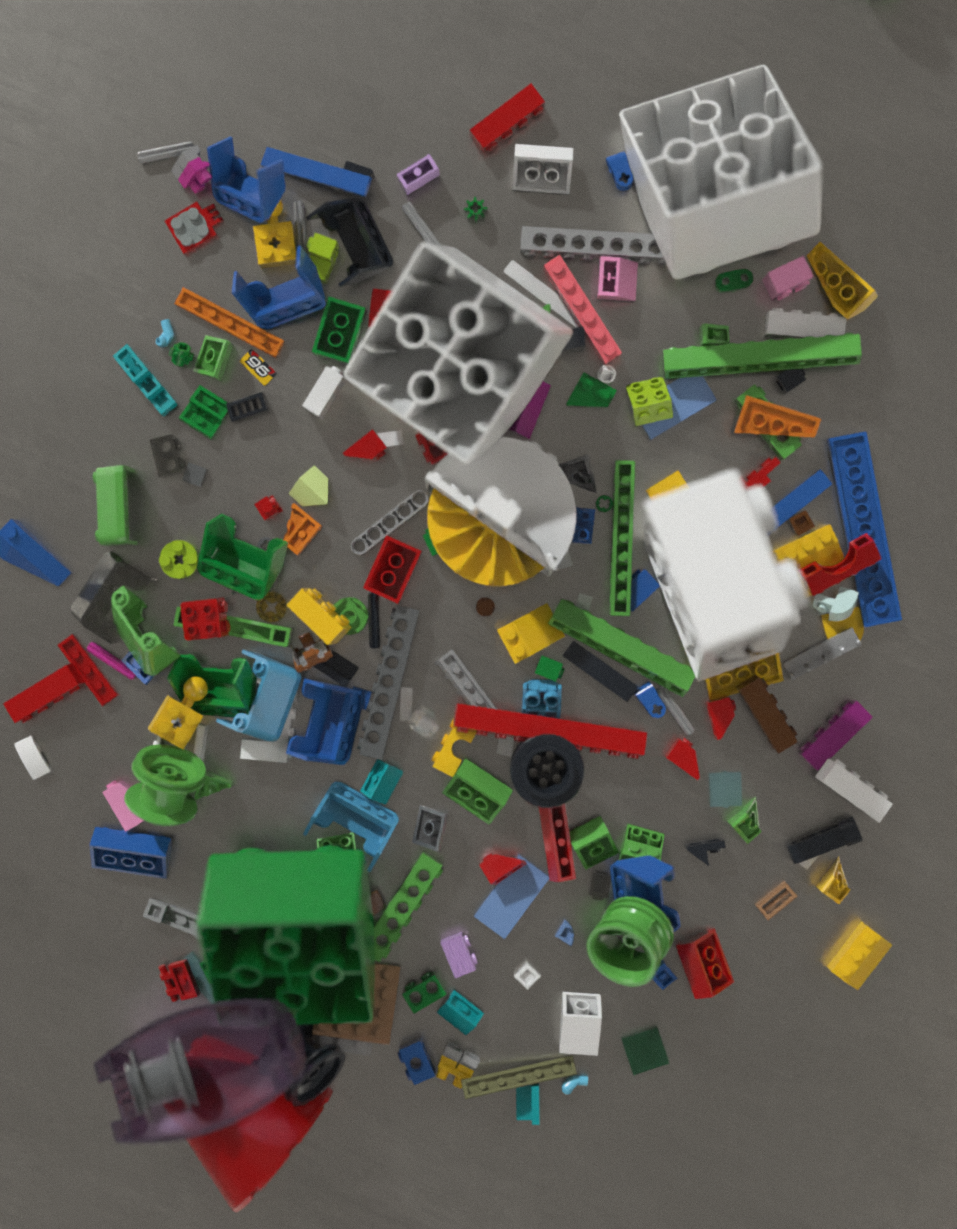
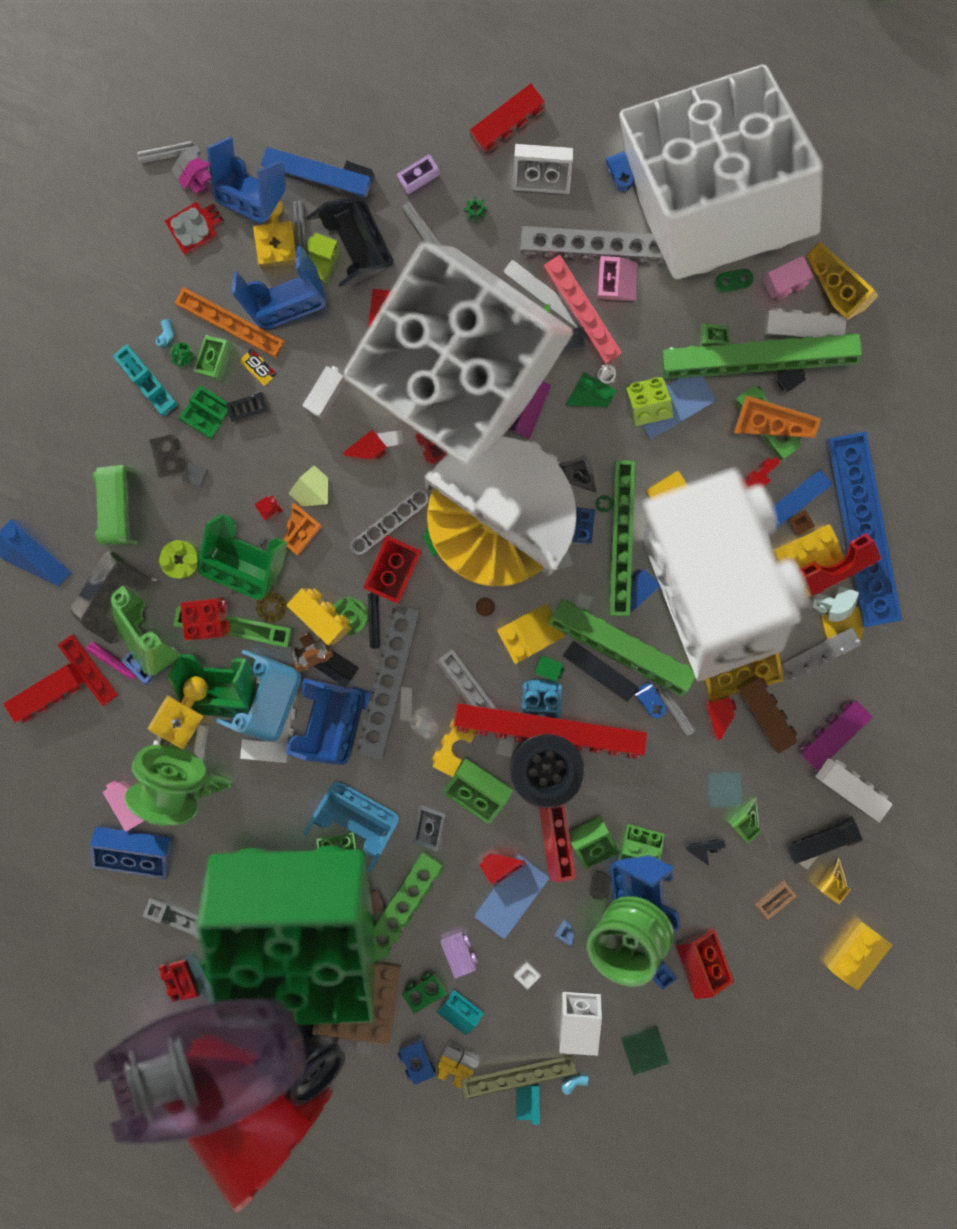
white slope [14,735,51,780] -> none
green brick [311,296,367,365] -> none
teal panel [360,759,403,805] -> none
red slope [665,738,700,780] -> none

